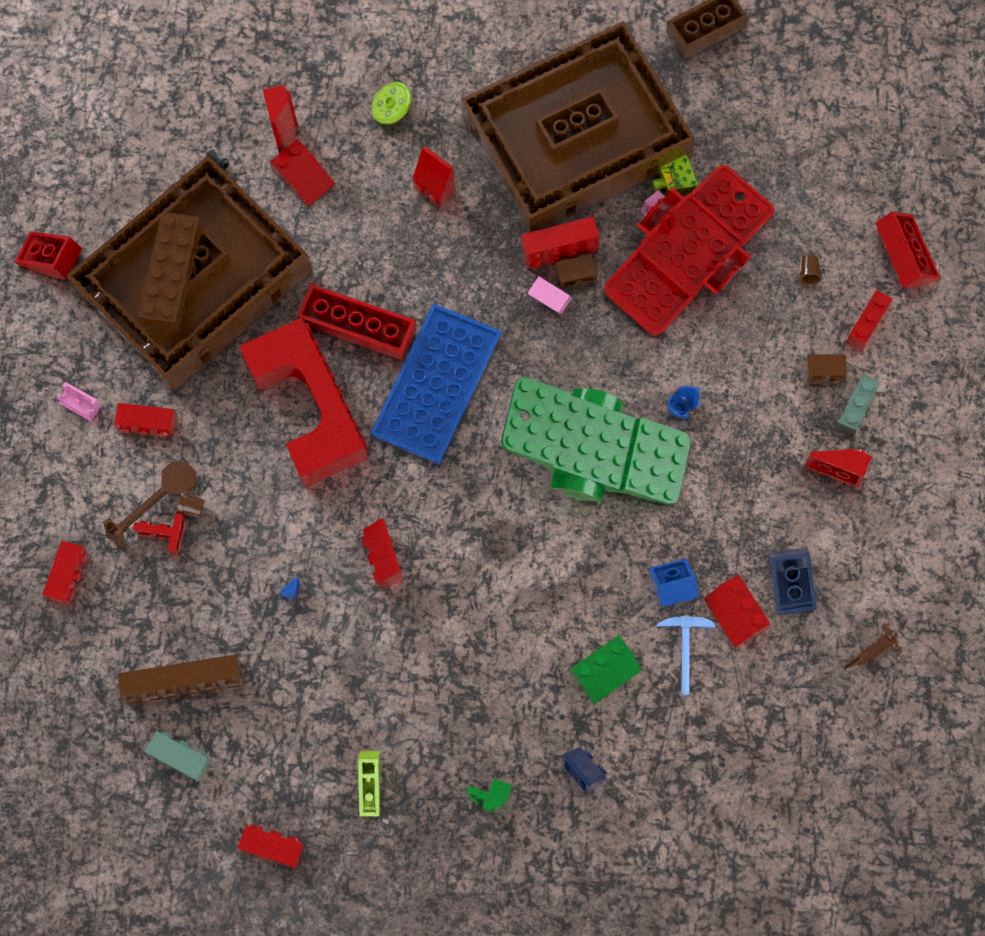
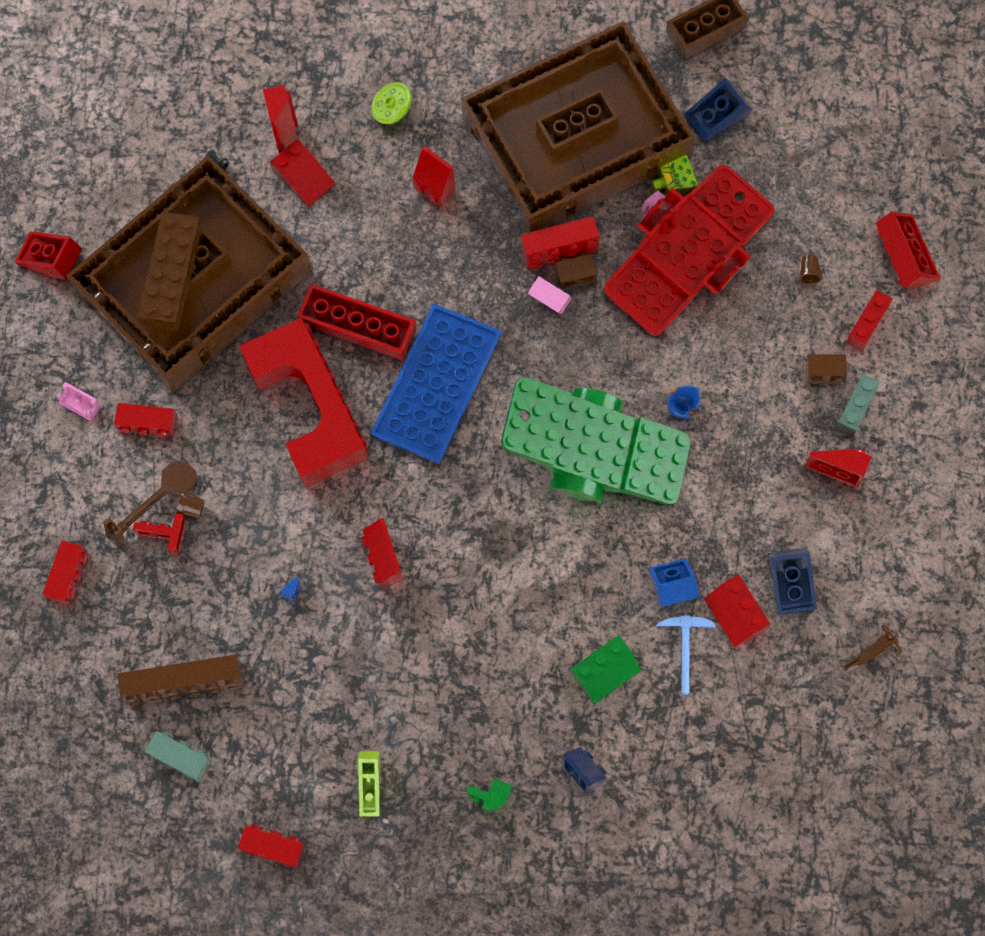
none -> dark blue slope [684,78,753,142]

